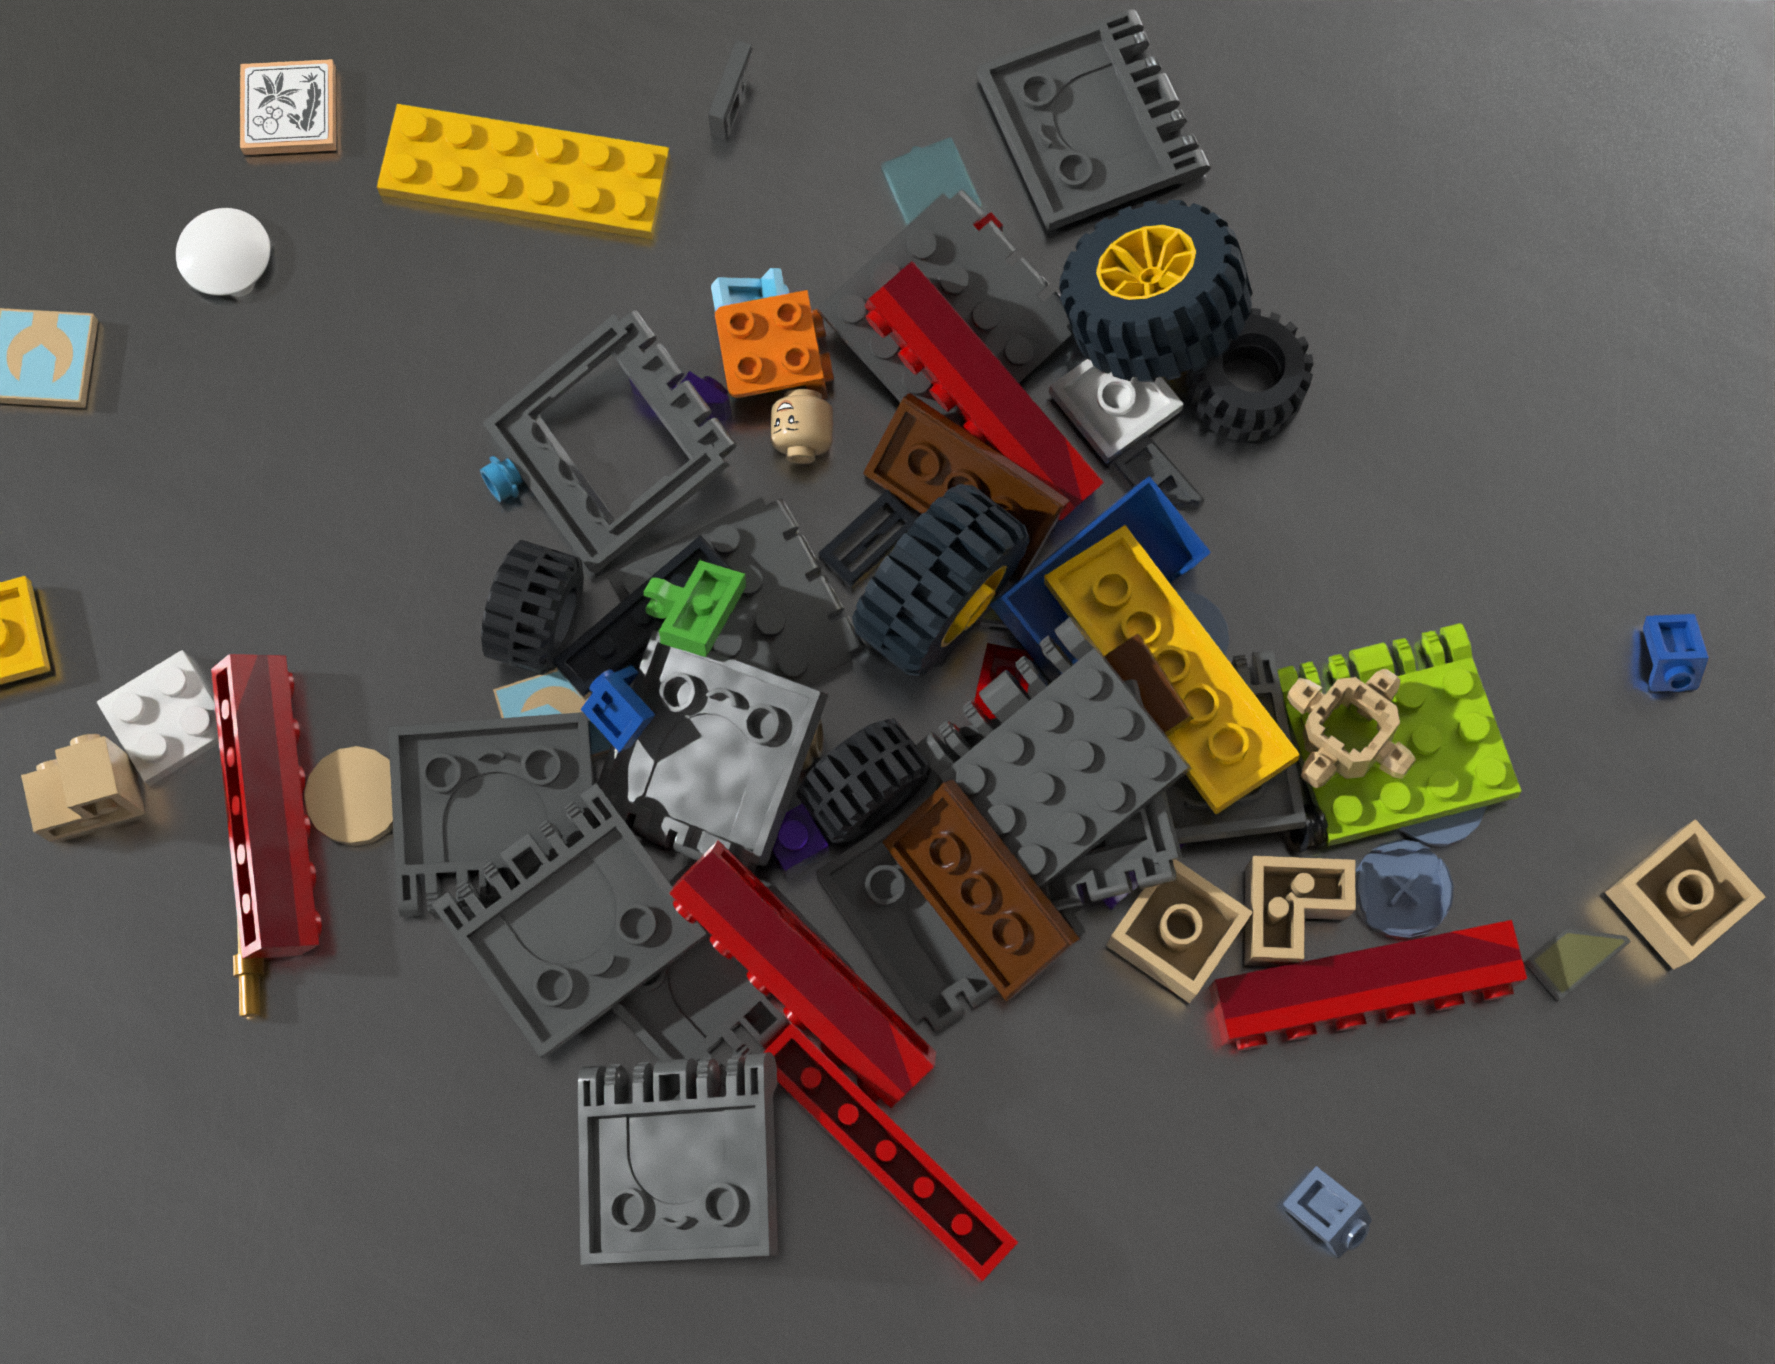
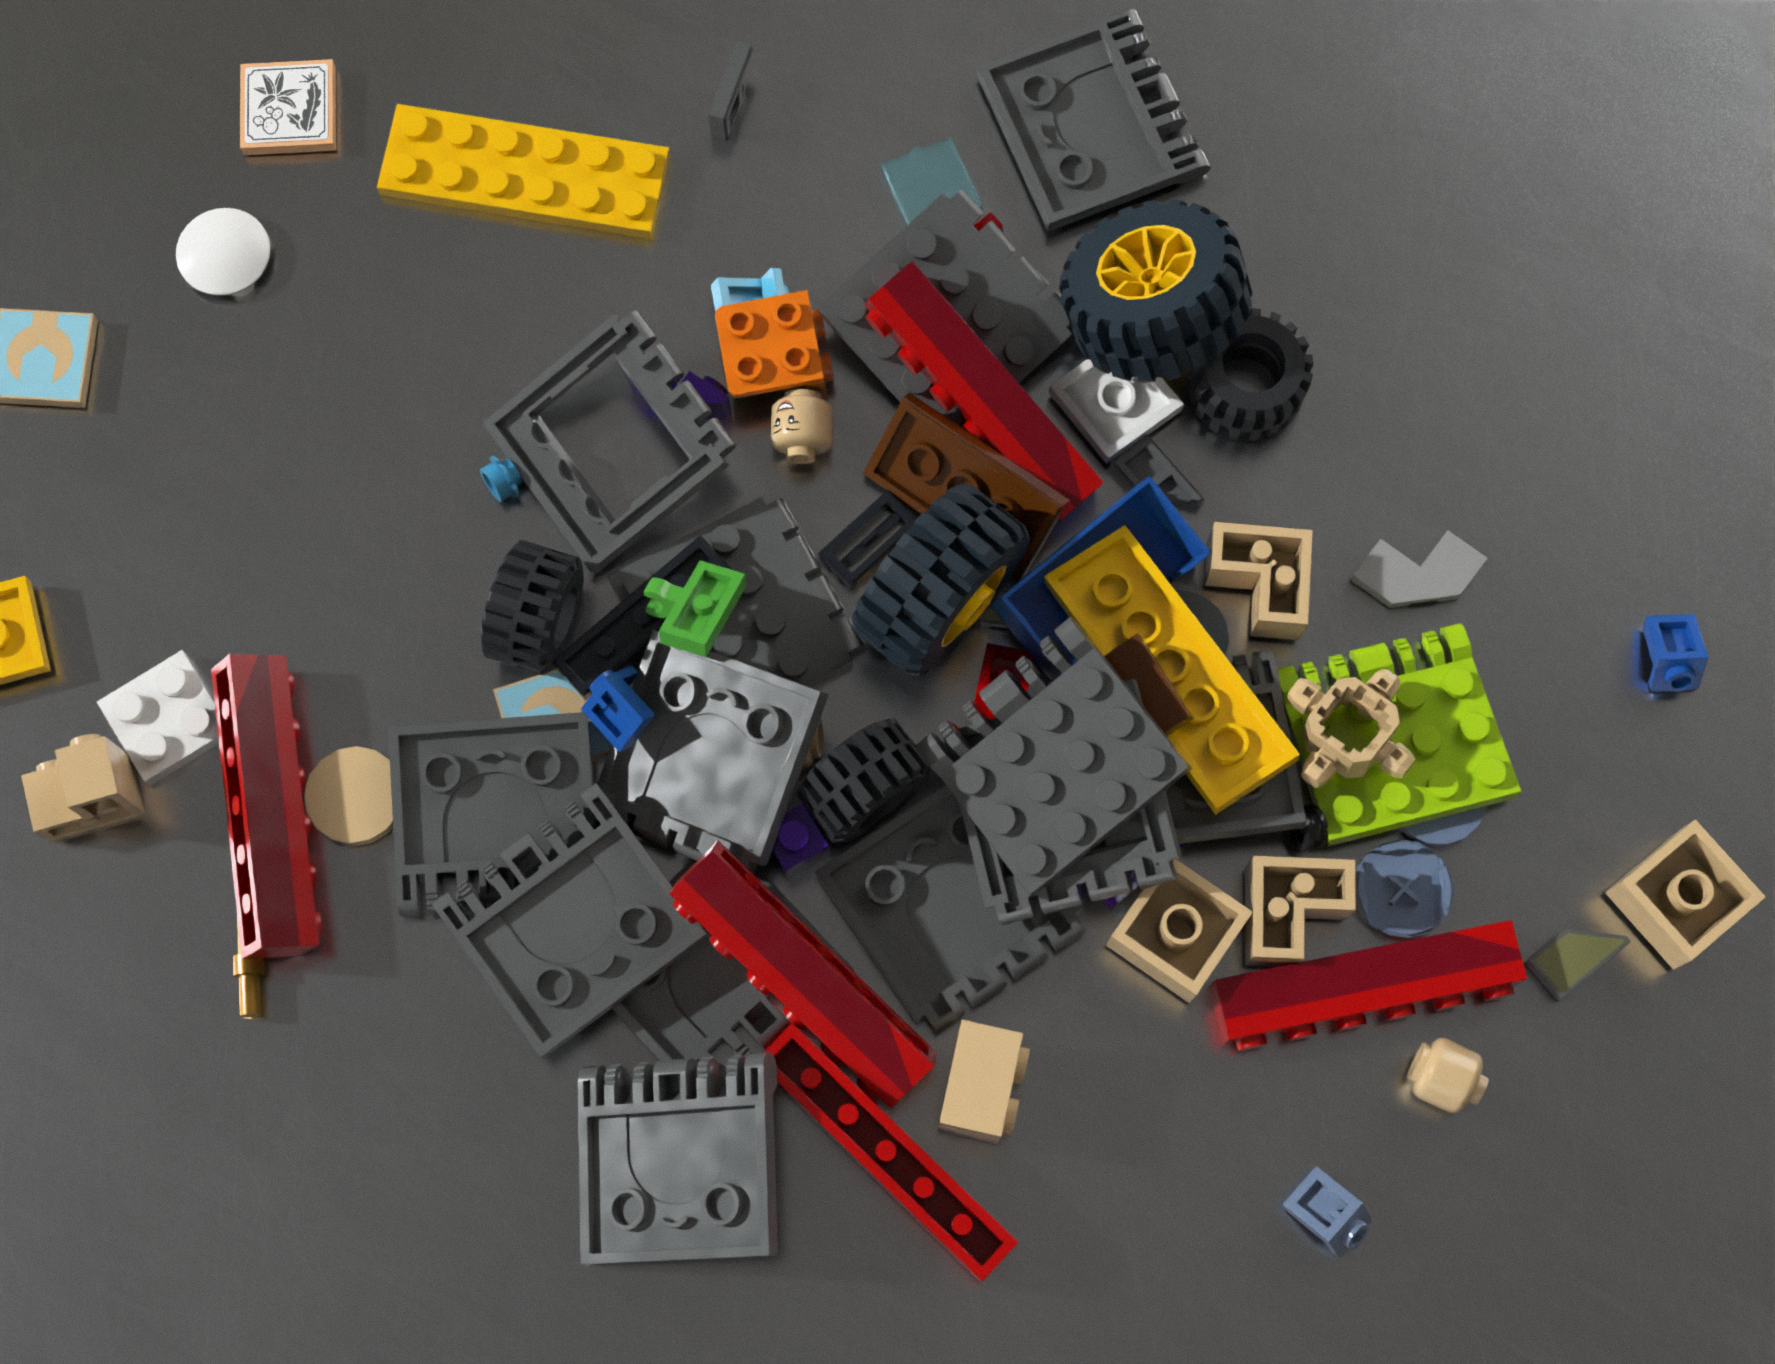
reddish brown tile [882,779,1080,1002] -> none
none -> tan brick [937,1020,1030,1145]
none -> tan brick [1204,522,1313,640]
none -> light grey tile [1350,530,1487,608]
none -> tan head [1407,1038,1489,1114]

